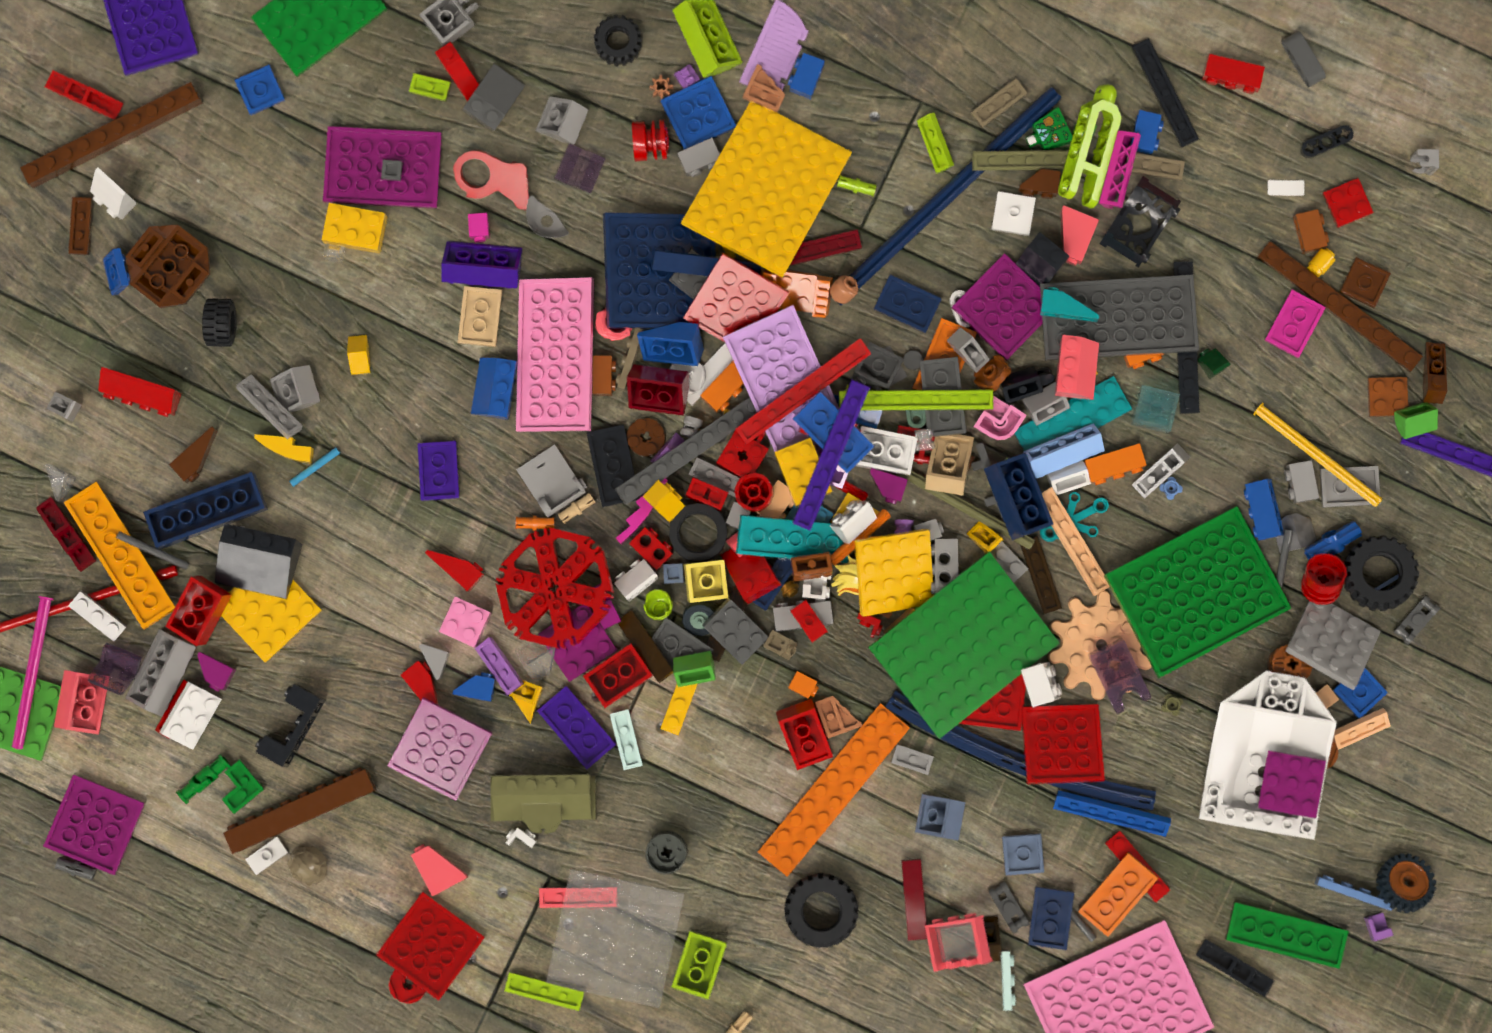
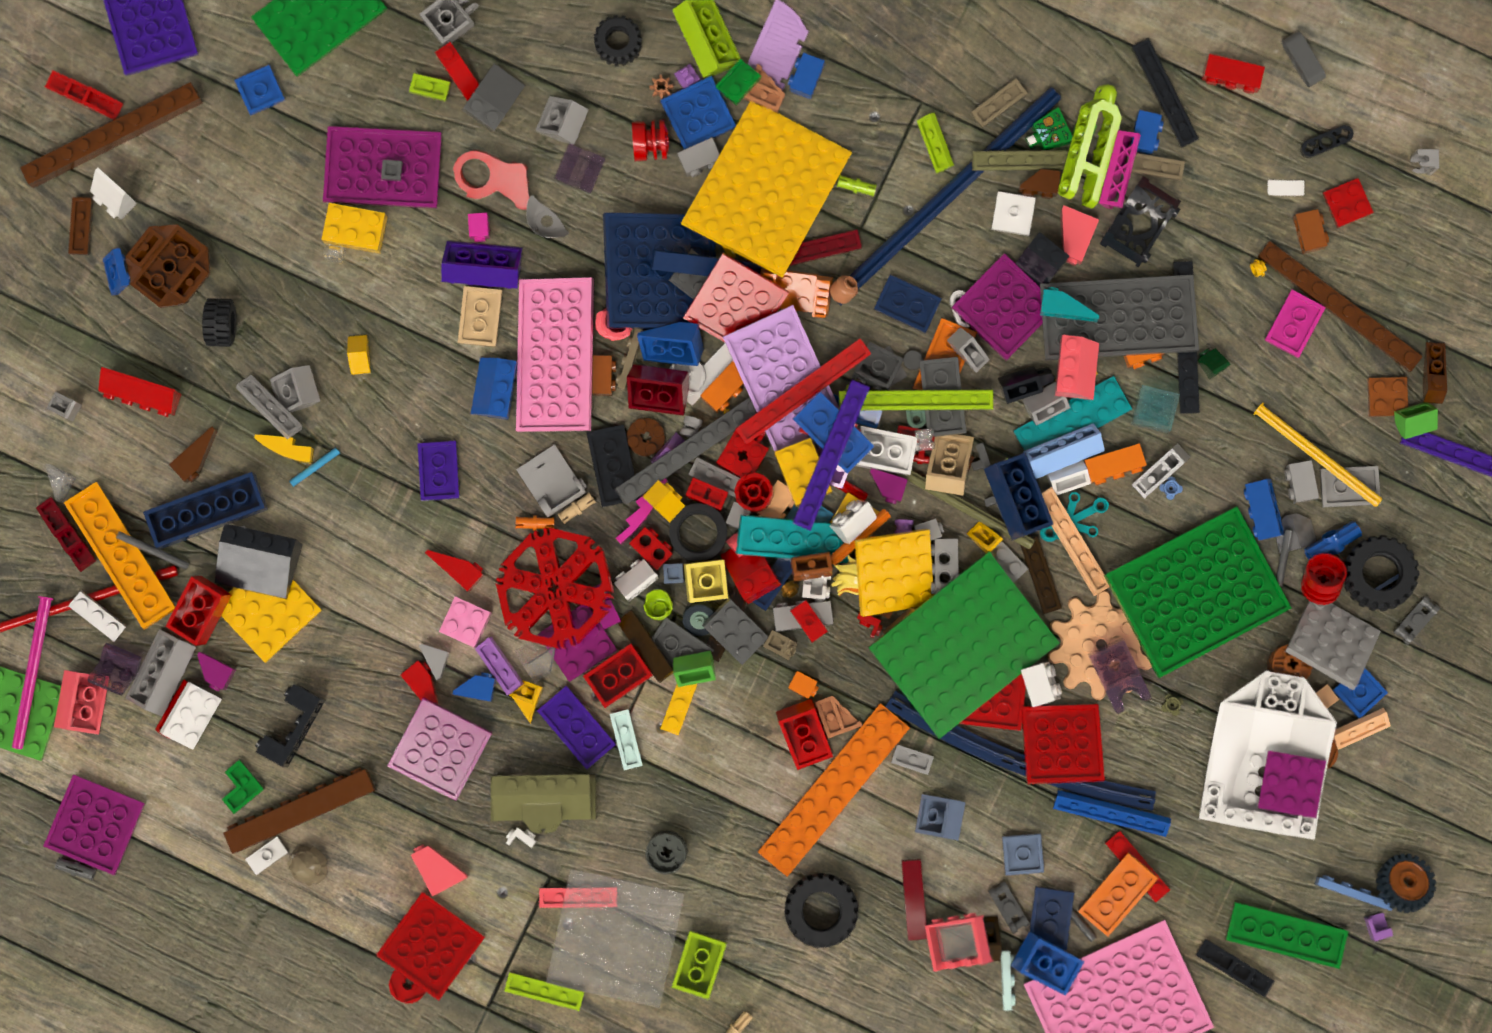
green piece [176,754,231,804] -> none
dark orange plate [974,355,1011,392] -> none
bright pink brick [974,396,1026,440] -> none
yellow brick [1307,248,1335,277] -> none
reddish brown plate [1339,257,1391,308] -> none
none -> green plate [715,58,762,106]
none -> blue slope [1011,931,1084,996]
none -> yellow plate [1250,259,1267,277]

